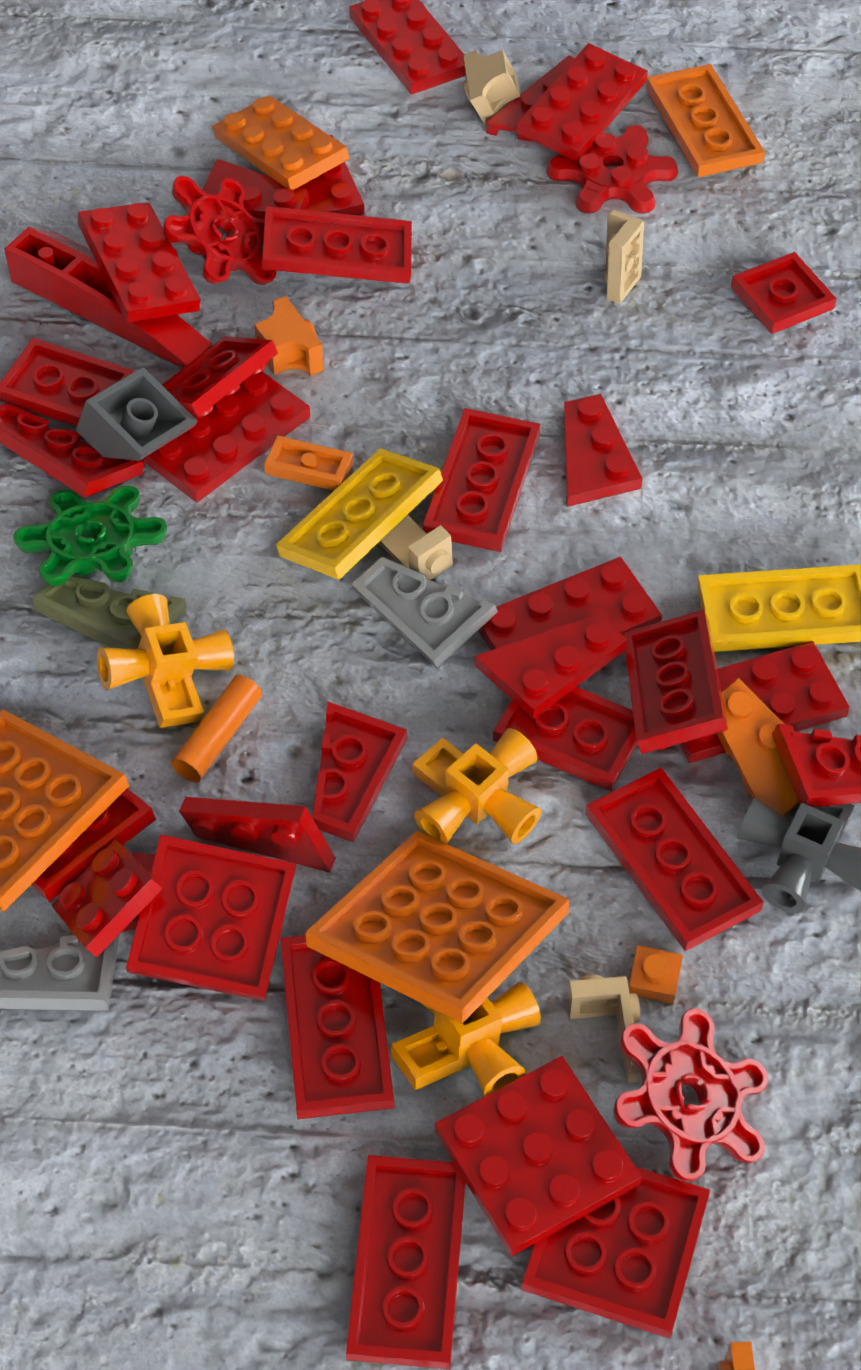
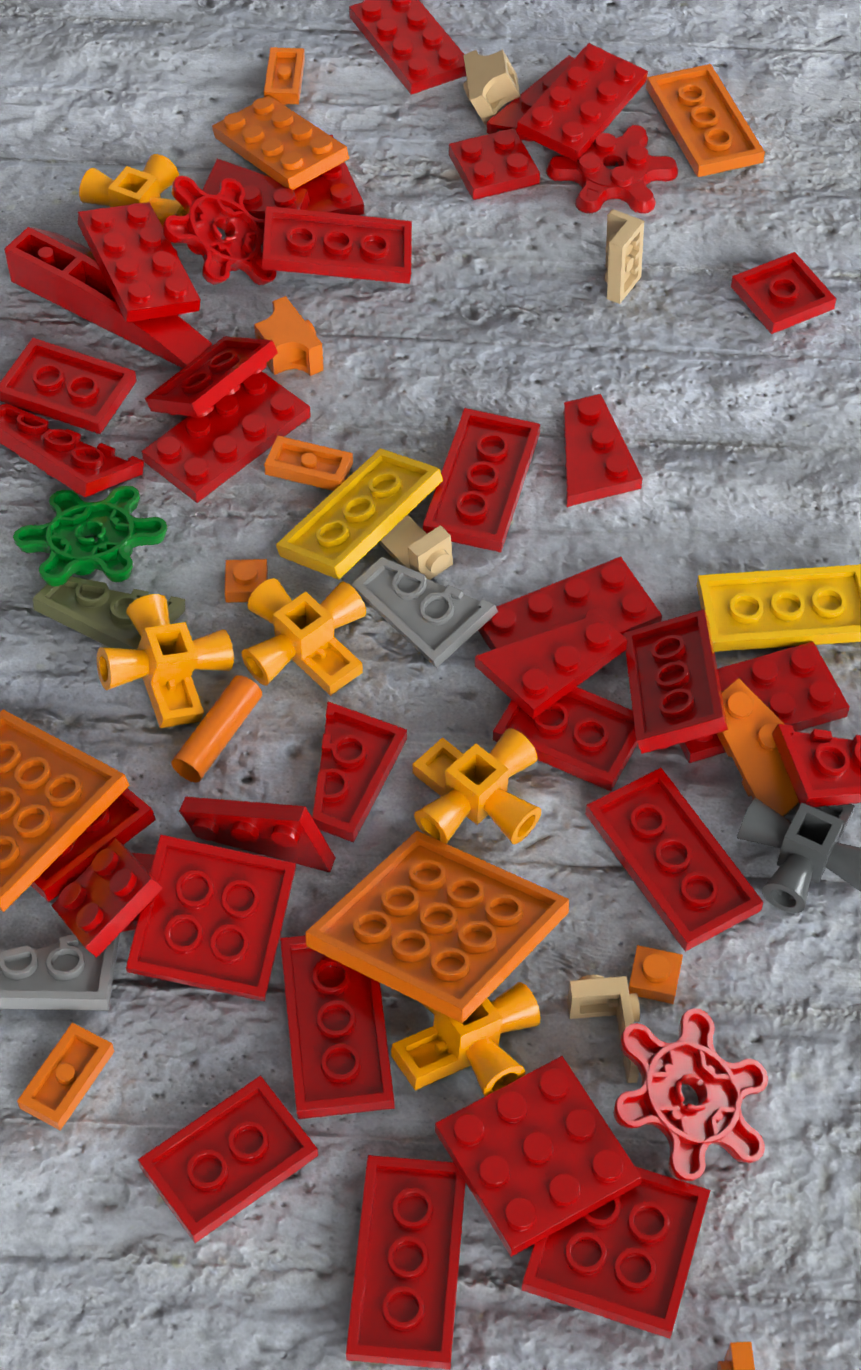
dark grey slope [76,367,197,461] -> none
none -> orange plate [17,1022,115,1131]
none -> light orange brick [79,154,187,227]
none -> red plate [137,1075,318,1243]
none -> orange plate [224,559,268,603]
none -> light orange brick [241,578,366,696]
none -> orange plate [264,47,305,105]
none -> red plate [449,128,540,200]

